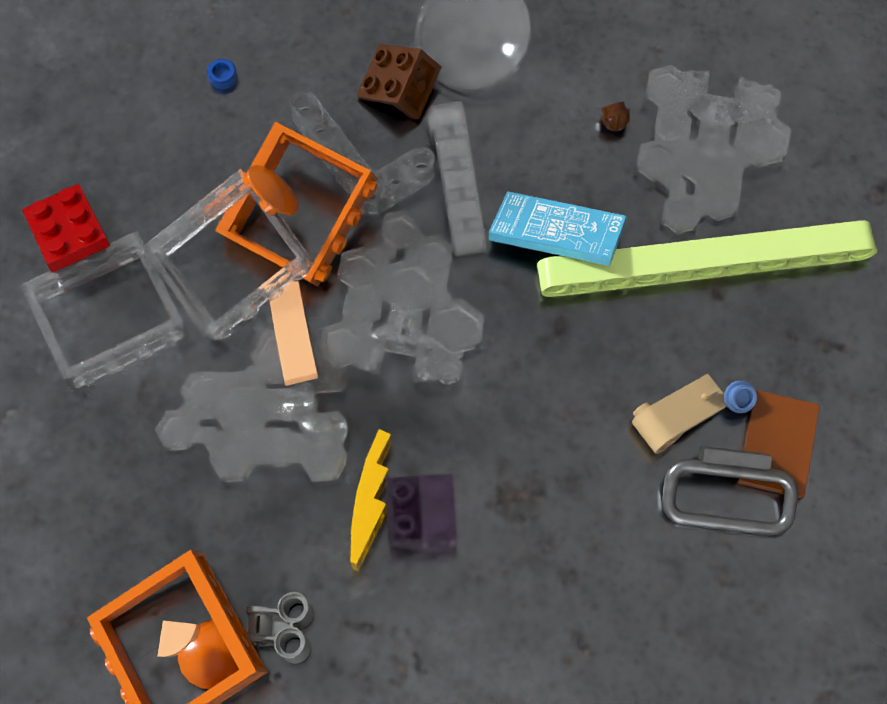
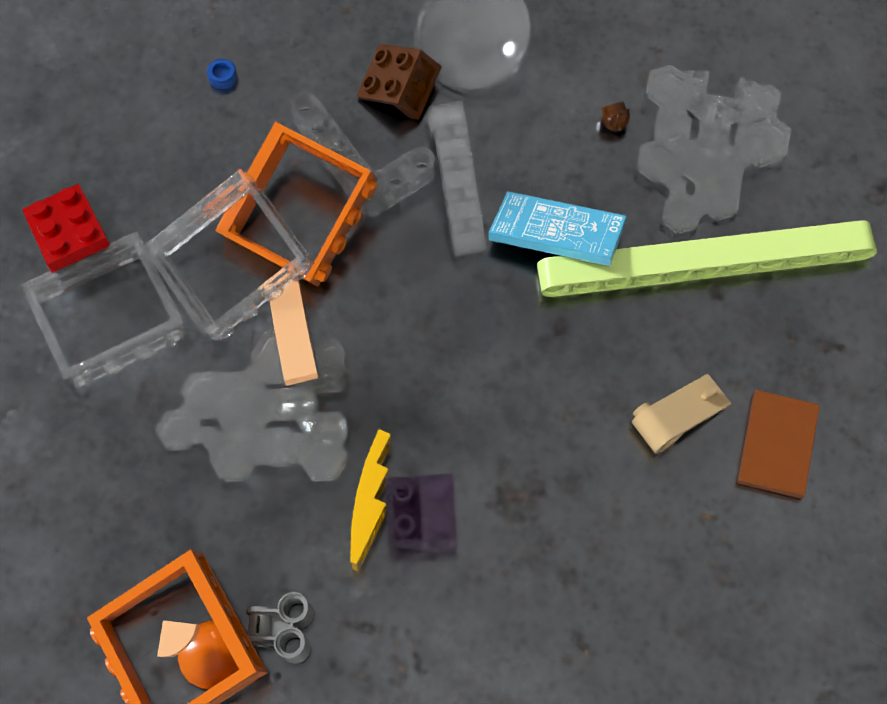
orange dish [242,165,299,216] -> none
clear piece [319,209,485,385] -> none
flat silver bar [662,446,798,536] -> none
medium blue plate [724,381,757,413] -> none

